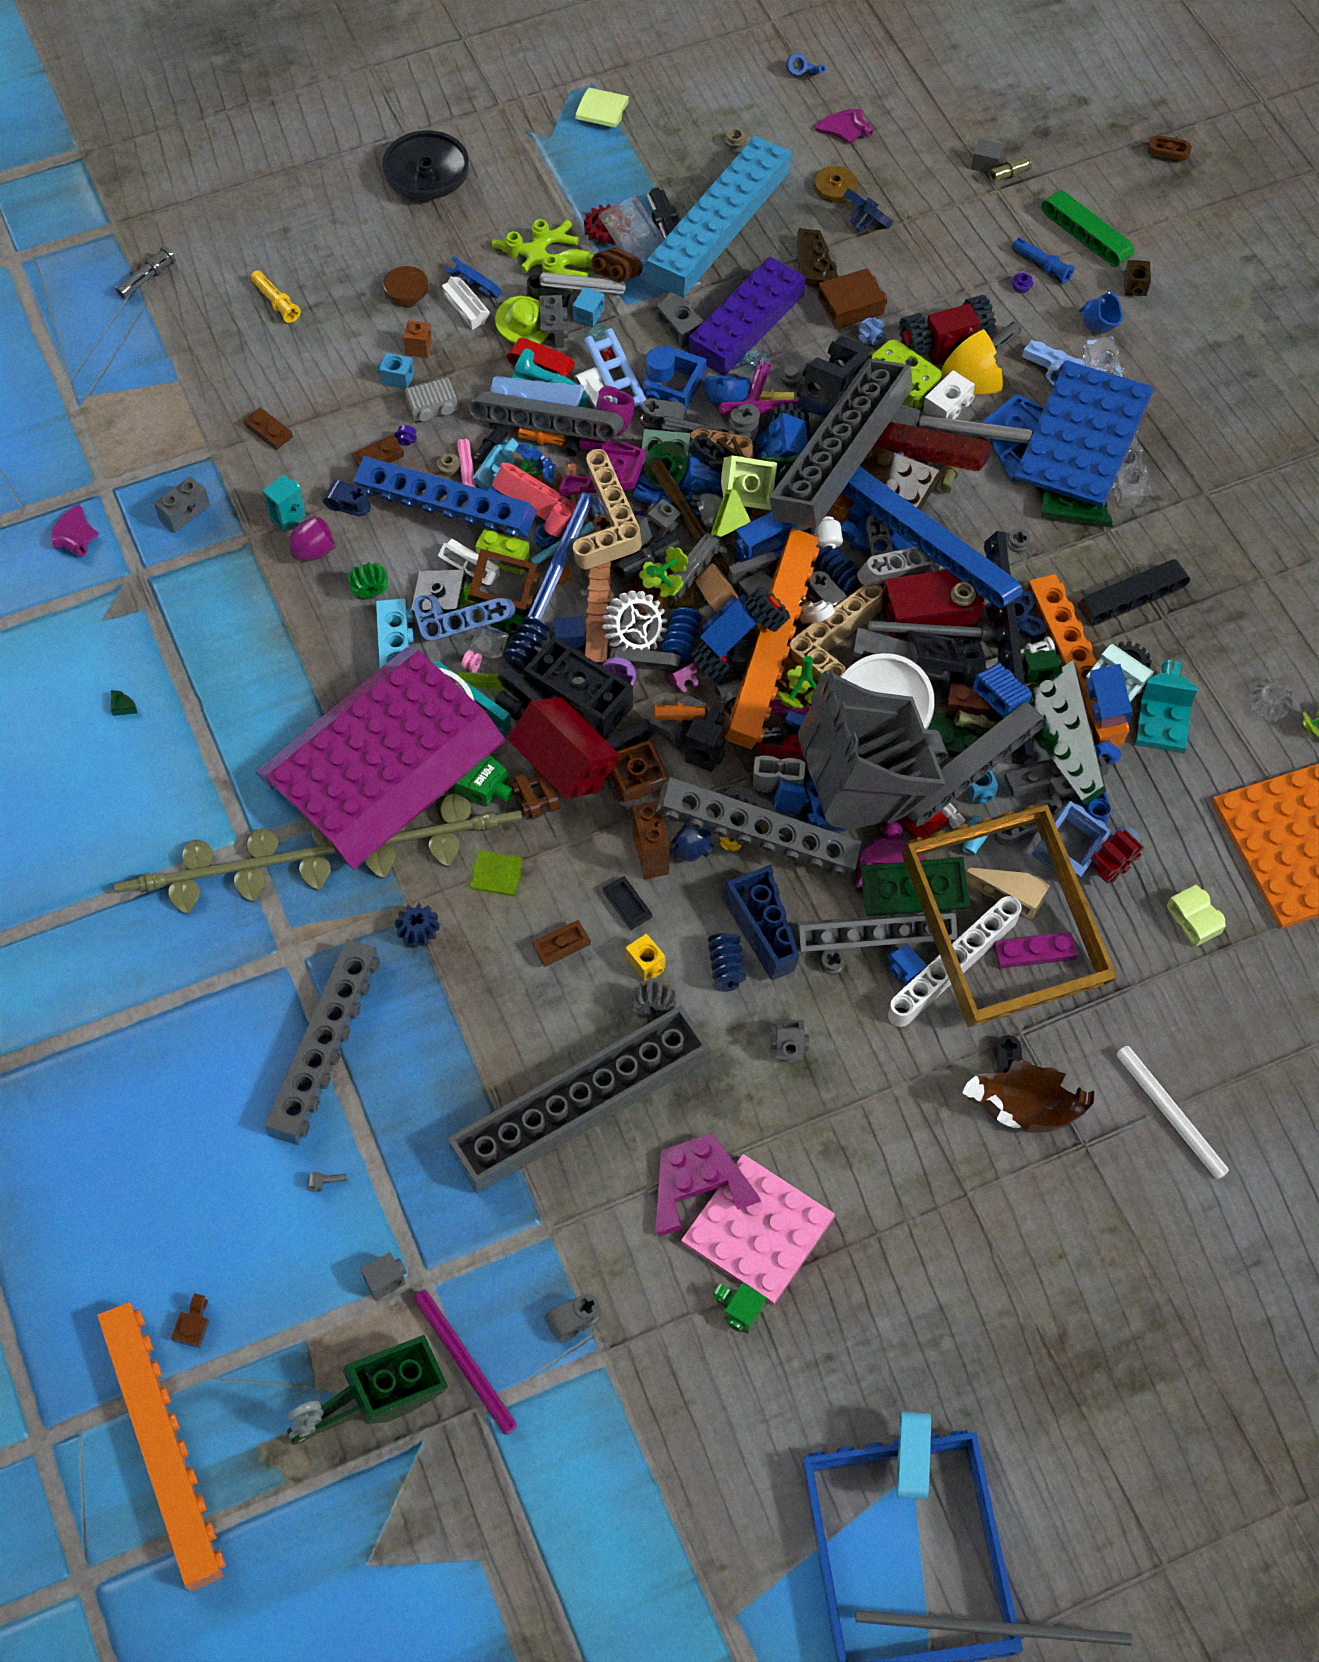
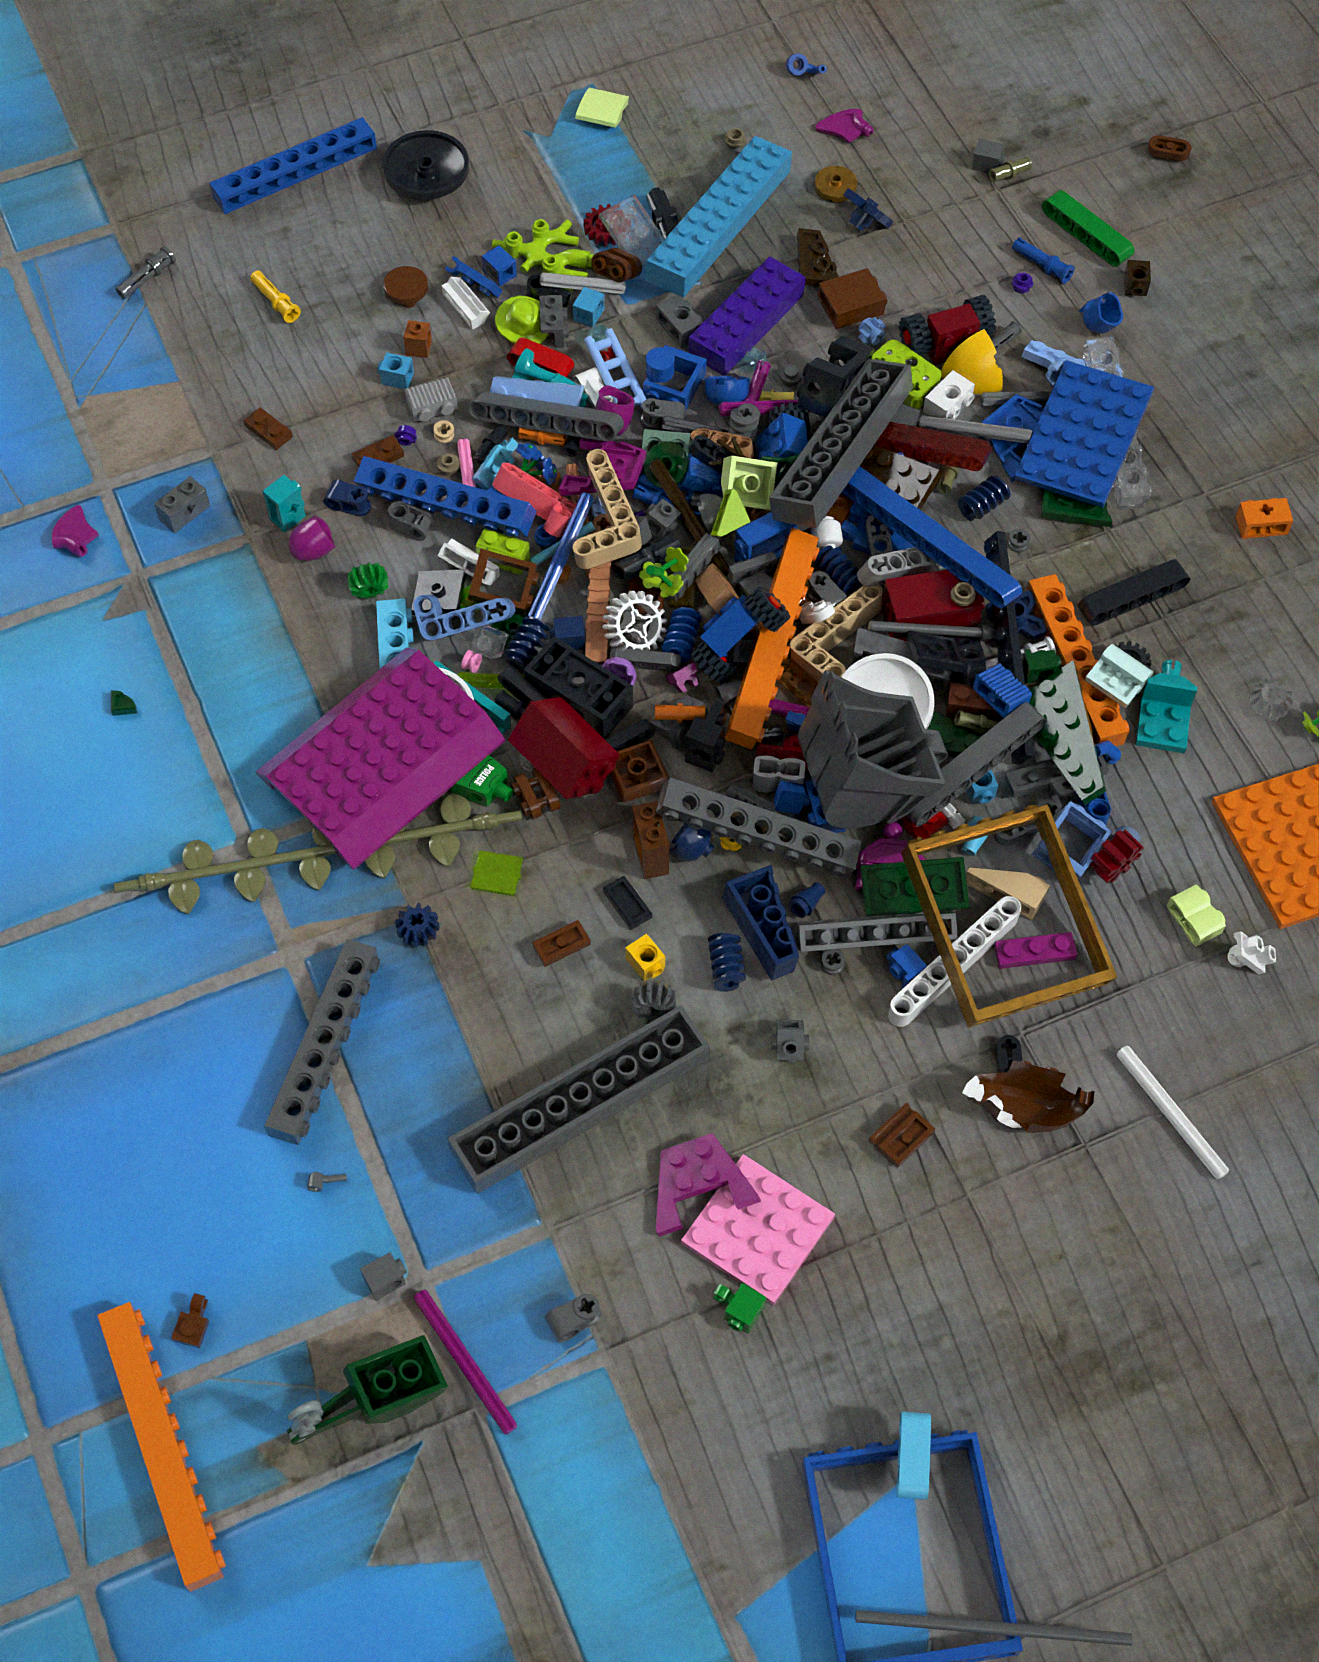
plant [777,656,817,709] -> none
blue brick [1086,663,1132,729] -> none
none -> blue brick [210,117,377,215]
none -> dark grey piece [388,501,435,541]
none -> tan bush [434,420,454,443]
none -> blue brick [482,245,517,286]
none -> dark blue cone [789,882,825,918]
none -> reddish brown plate [869,1102,935,1168]
none -> dark blue piece [958,476,1011,521]
none -> dark grey axle [981,391,1052,406]
none -> white hips [1228,931,1276,974]
none -> orange brick [1235,498,1293,539]

